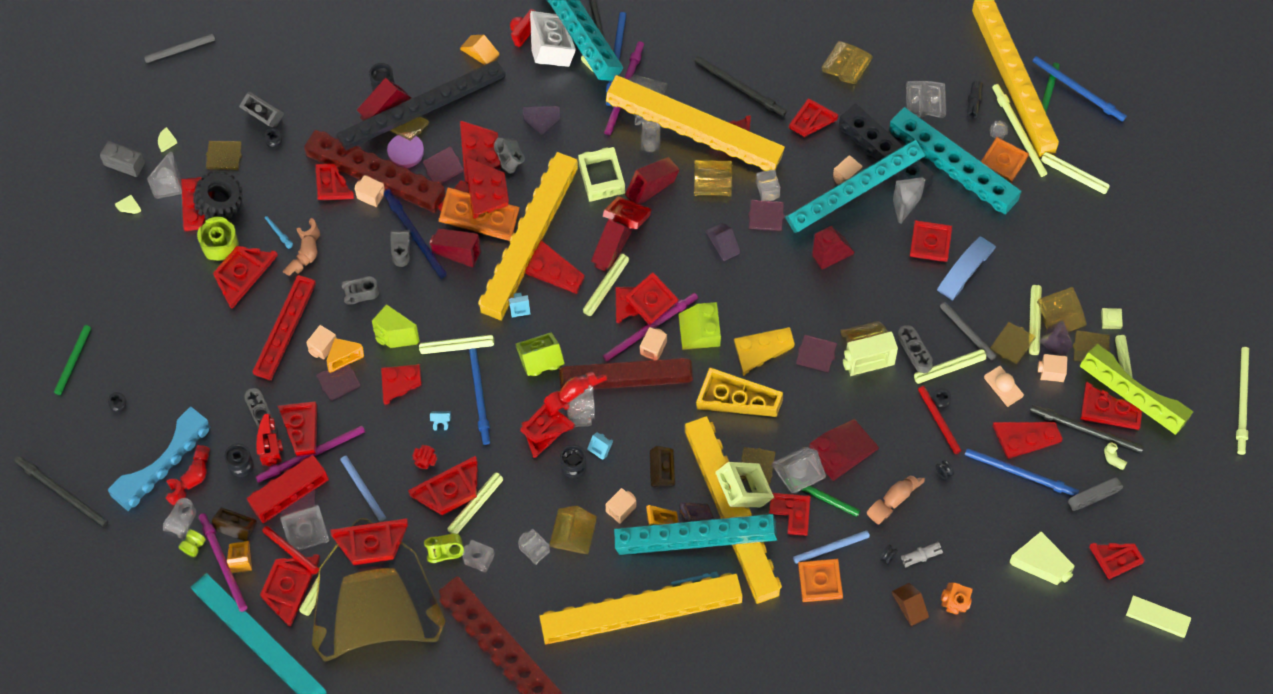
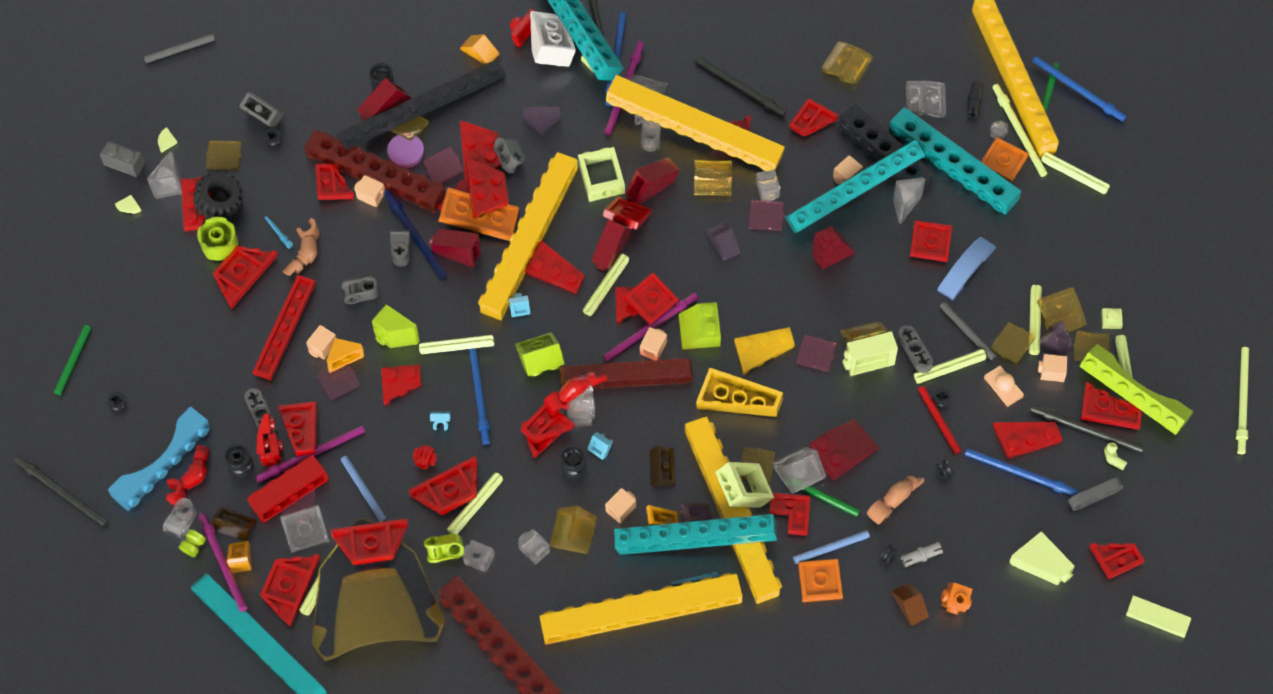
red bar [262,526,319,574] -> none

